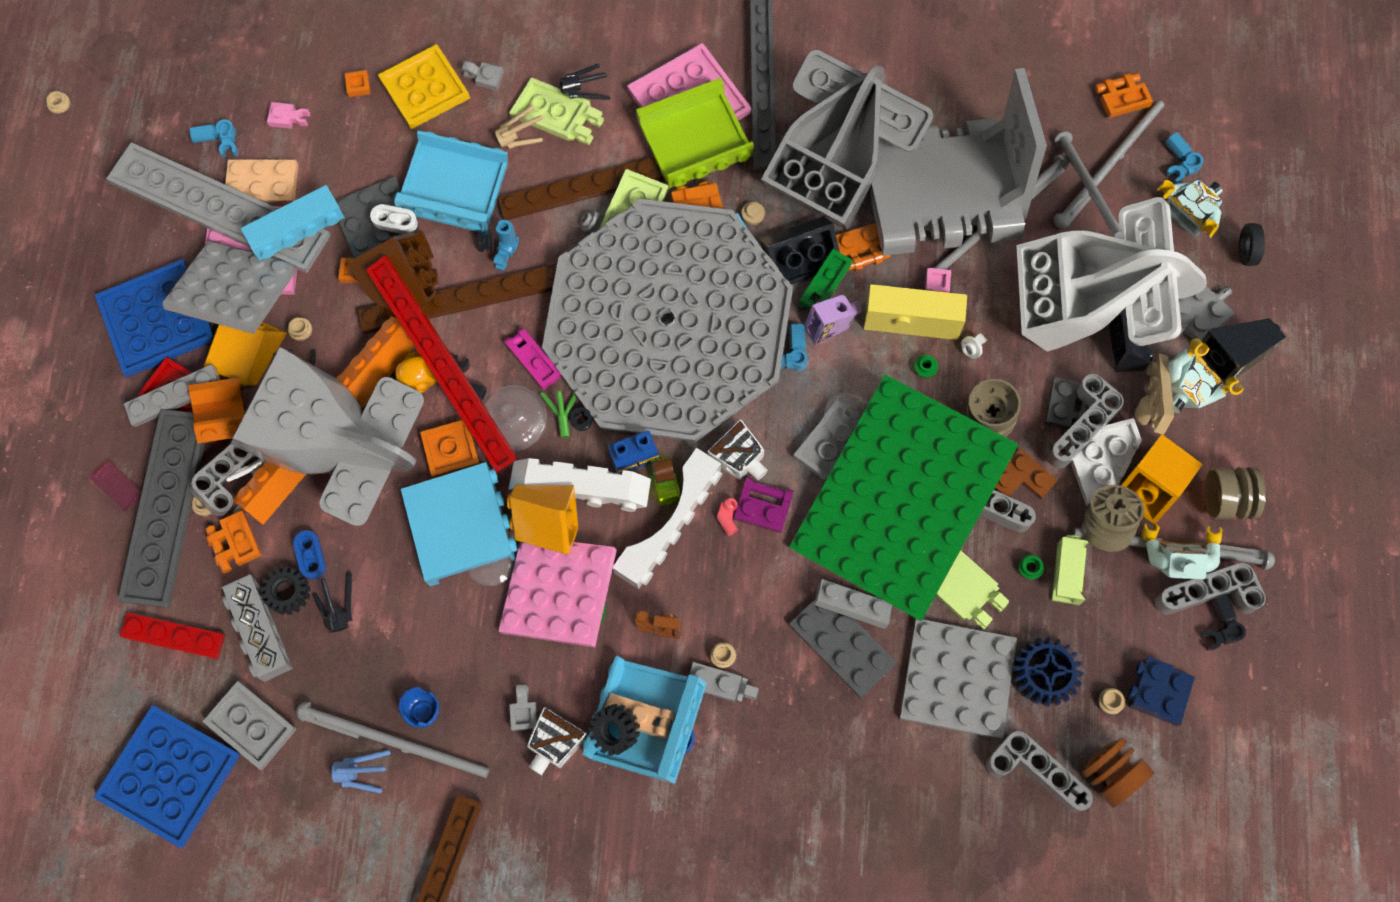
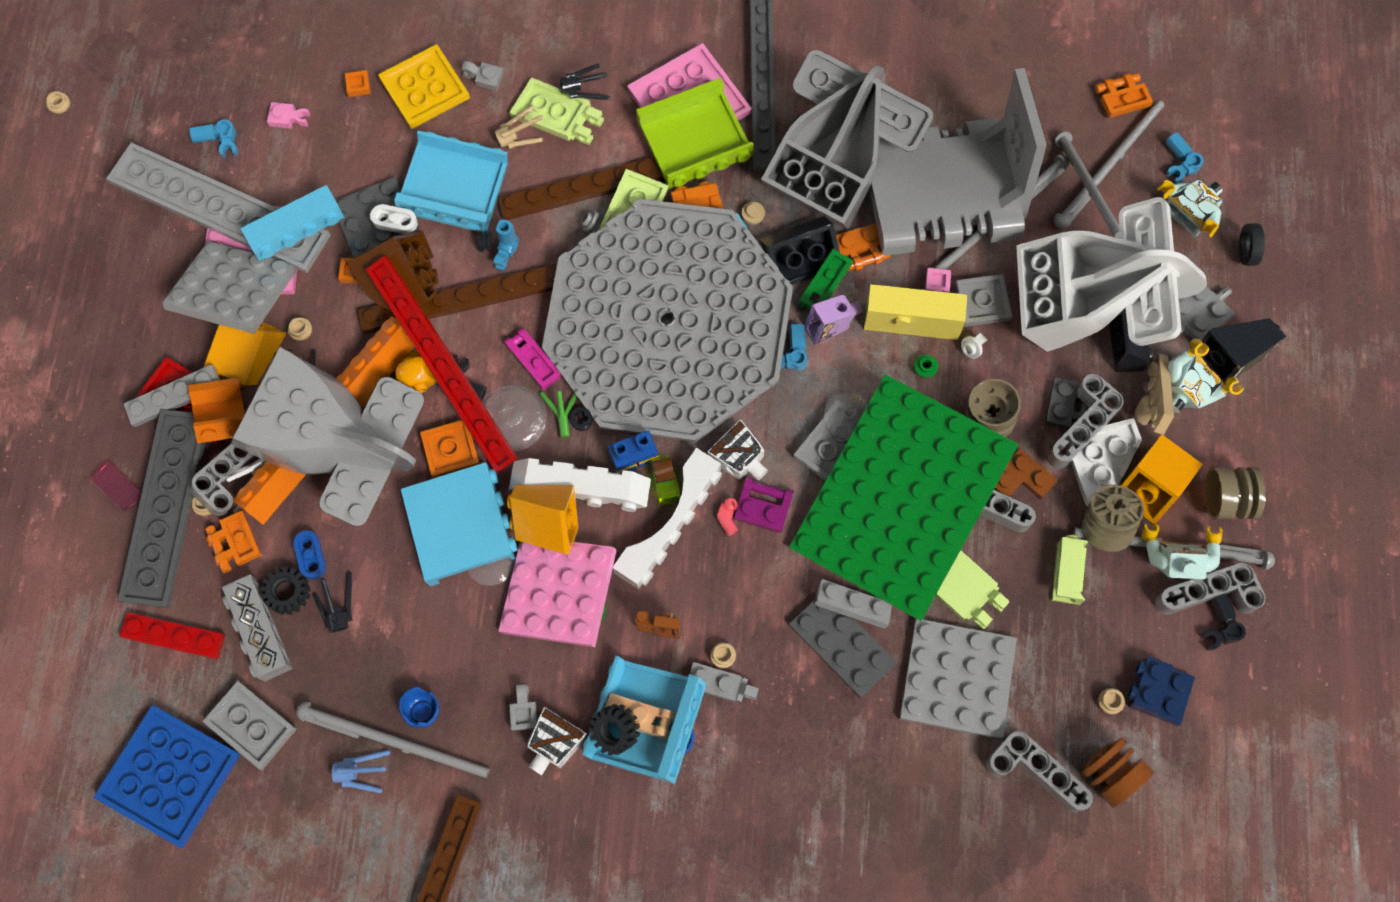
blue plate [95,259,215,378] -> none
light nougat plate [225,160,298,205] -> none
dark blue gear [1012,637,1084,707] -> none
green plate [1018,555,1044,580] -> none
none -> light grey plate [955,274,1012,327]

